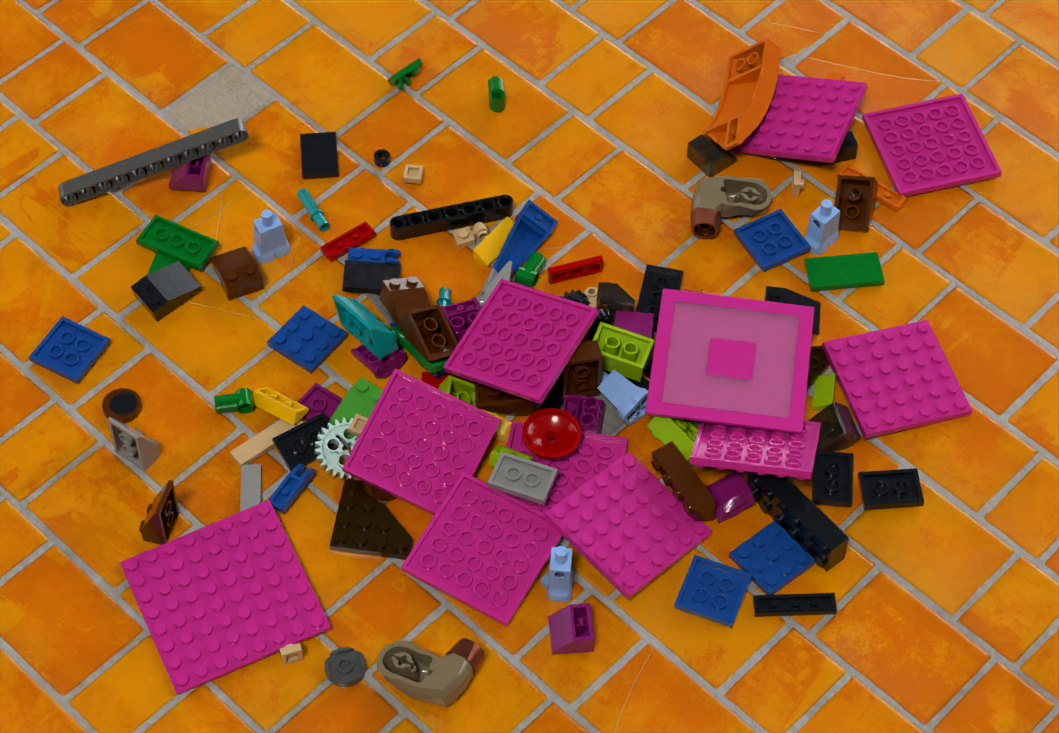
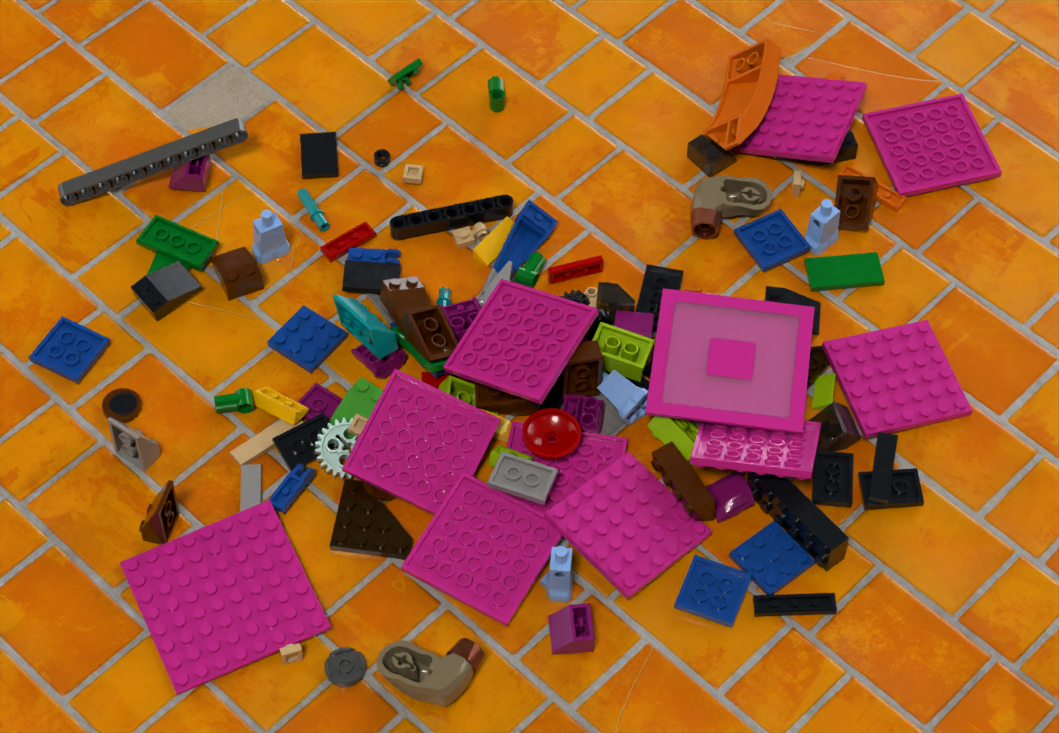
none -> black tile [868,432,898,504]

